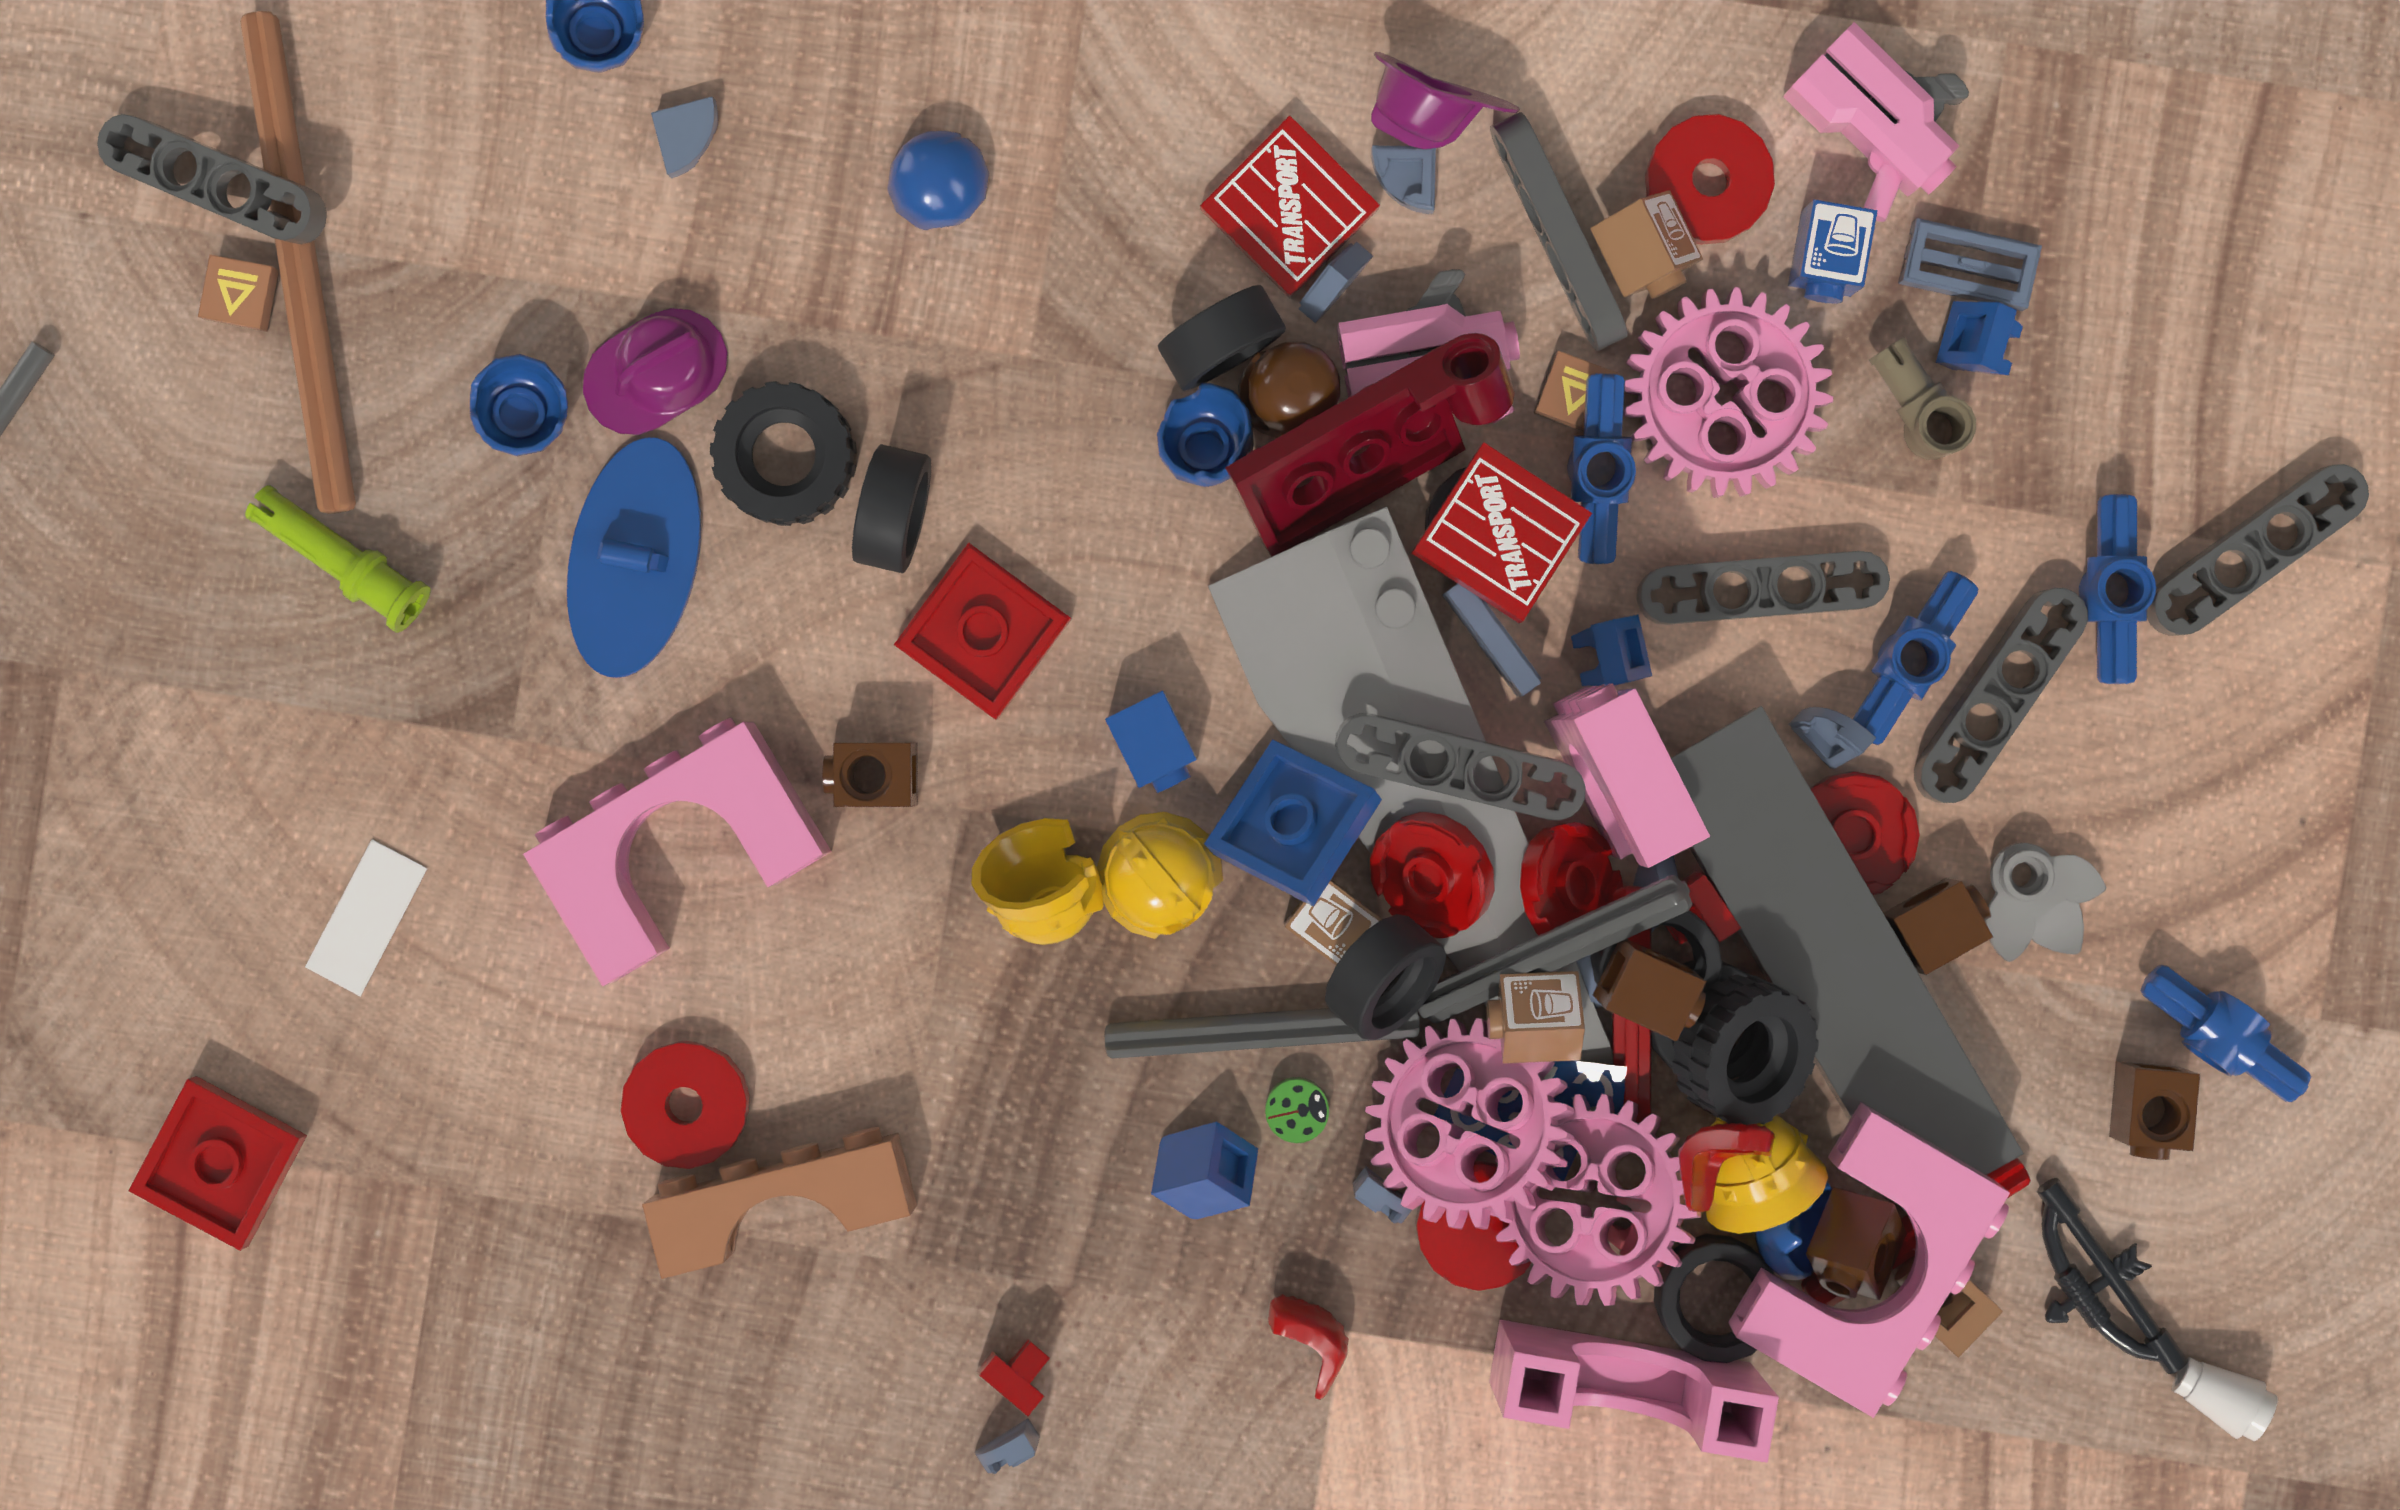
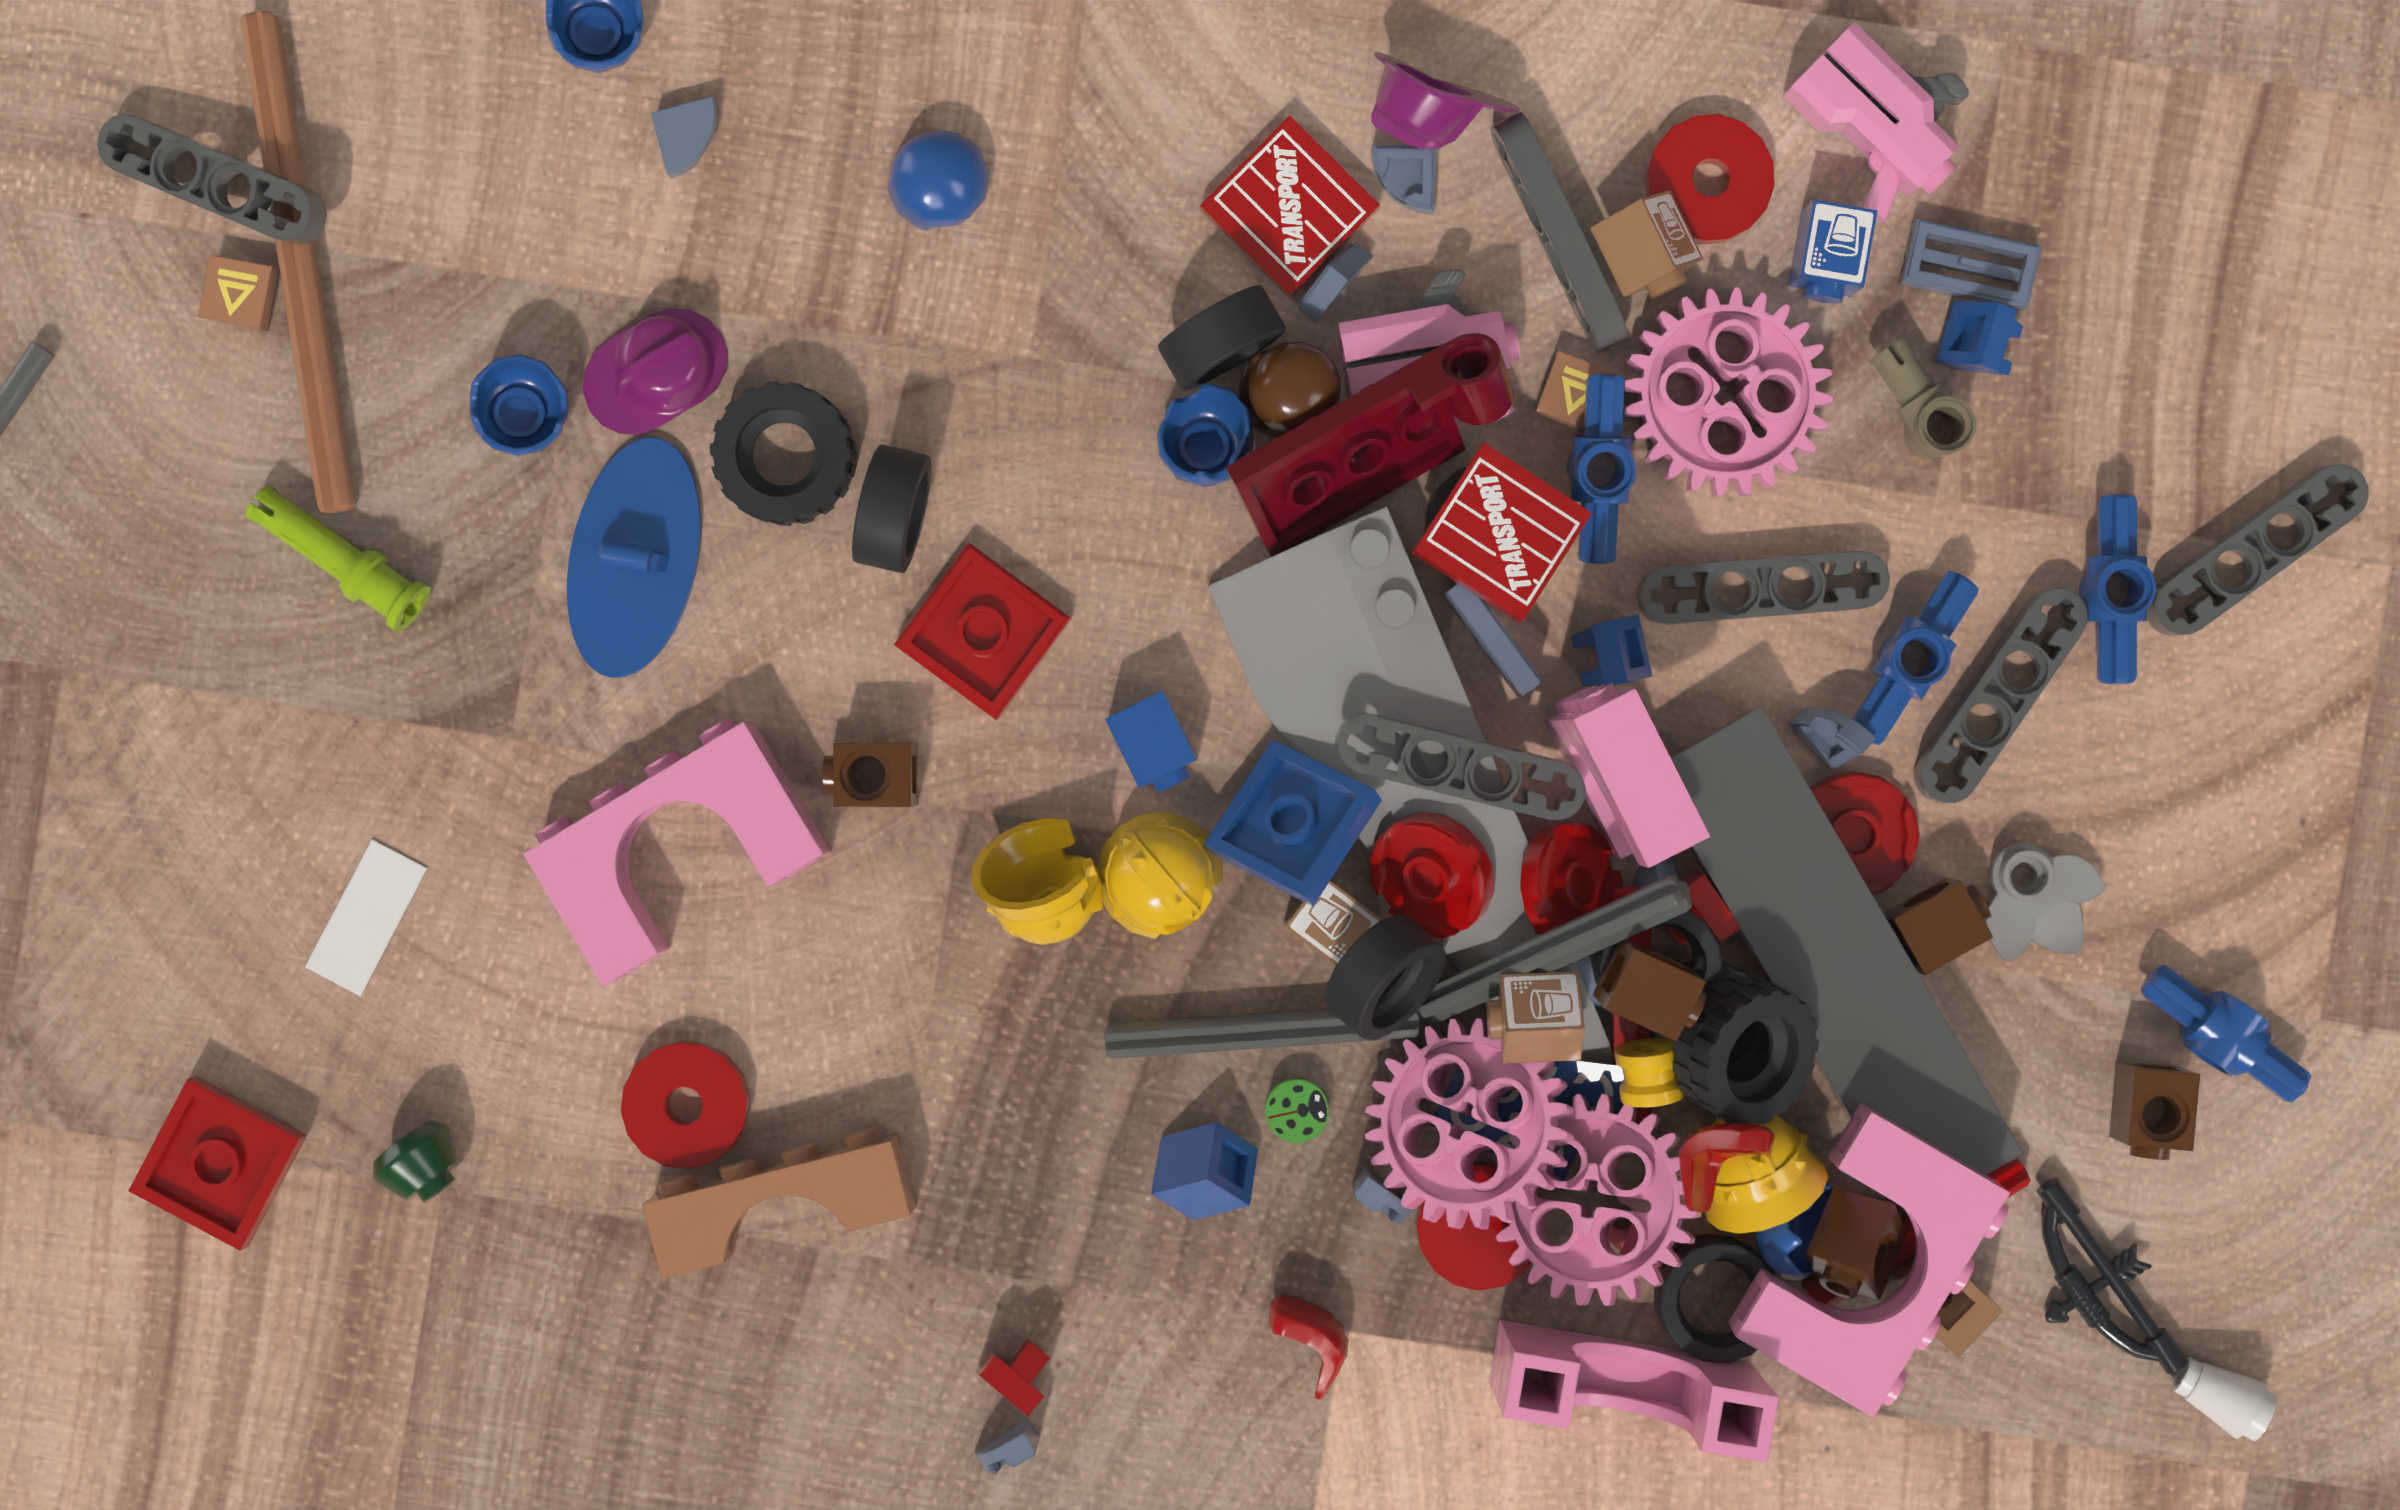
none -> dark green cone [373,1120,458,1203]
none -> yellow wheel [1615,1038,1685,1108]

